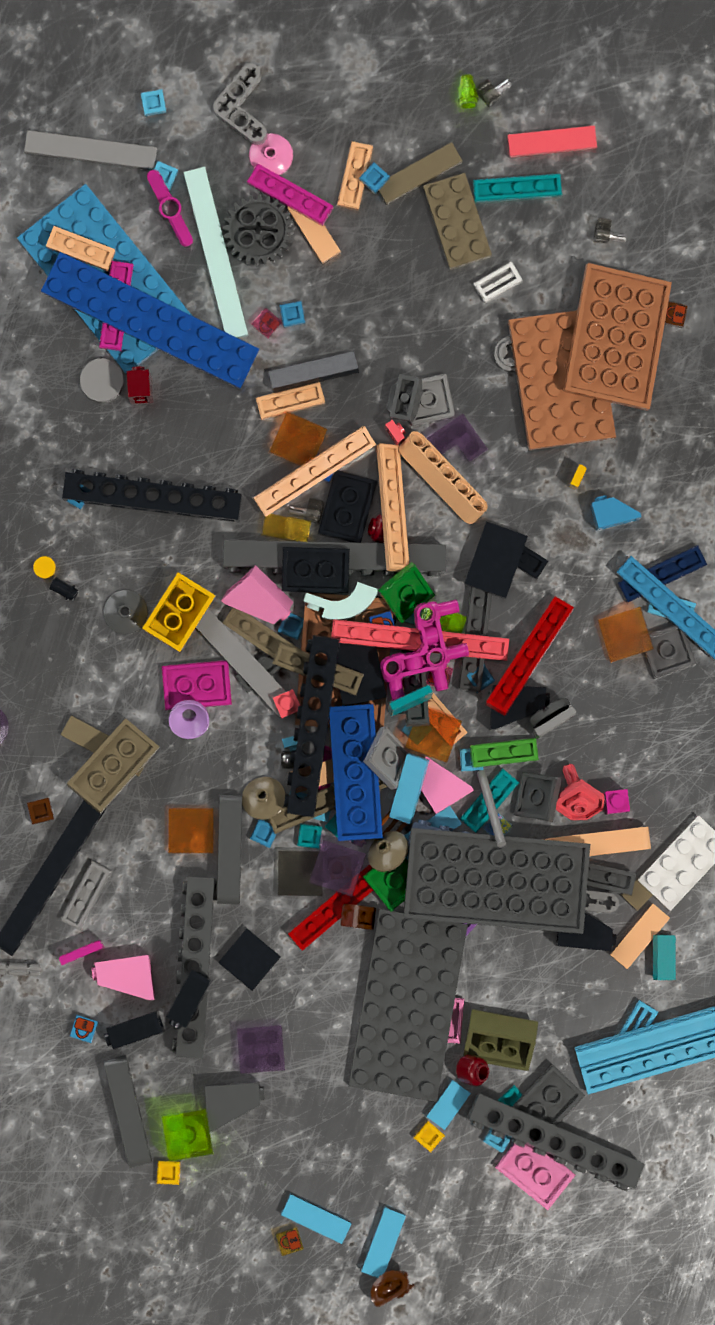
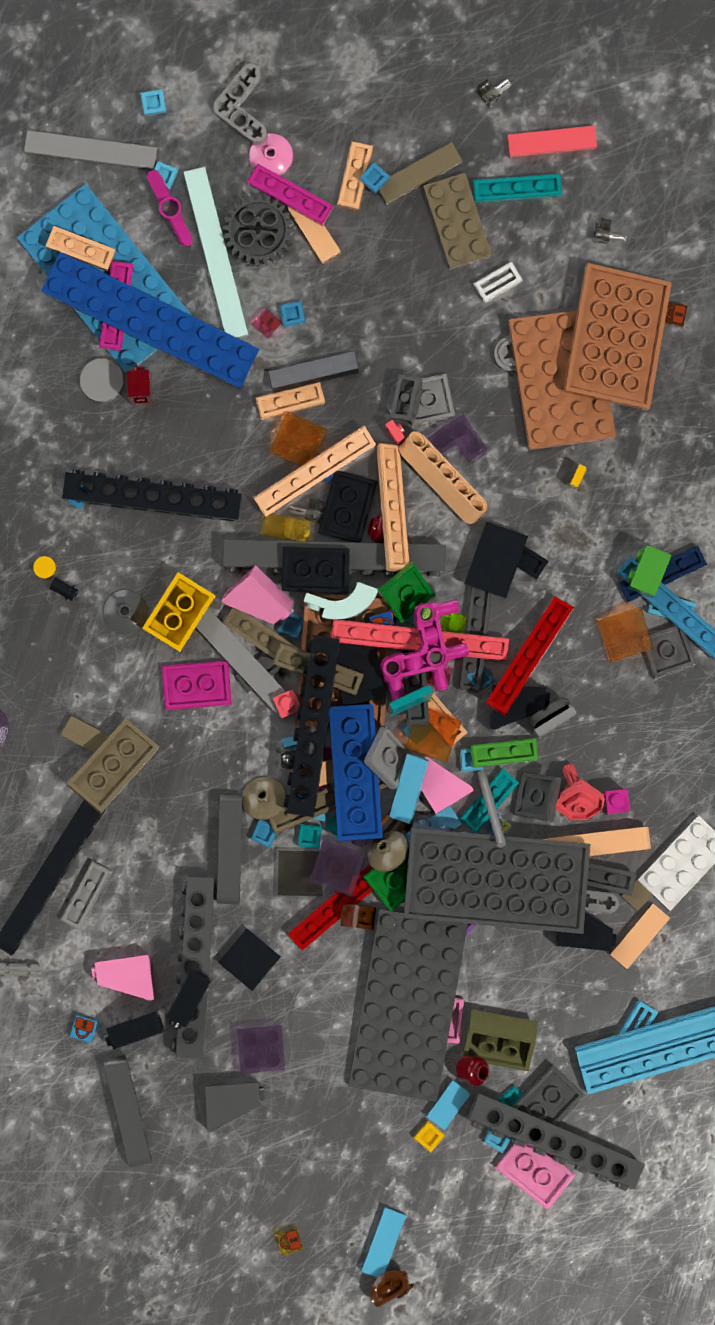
reddish brown plate [27,797,55,825] -> none
dark pink tile [59,940,105,965] -> none
yellow tile [157,1161,181,1185] -> none
clear neon green slope [161,1109,213,1162] -> none
lavender piece [169,700,209,739] -> none
clear orange tile [169,808,214,853] -> none
medium azure tile [281,1194,352,1244] -> none
clear neon green cone [457,74,479,109] -> none
dark azure slope [590,495,641,531] -> none
teal tile [653,935,676,980] -> none
none -> bright green brick [627,545,672,598]

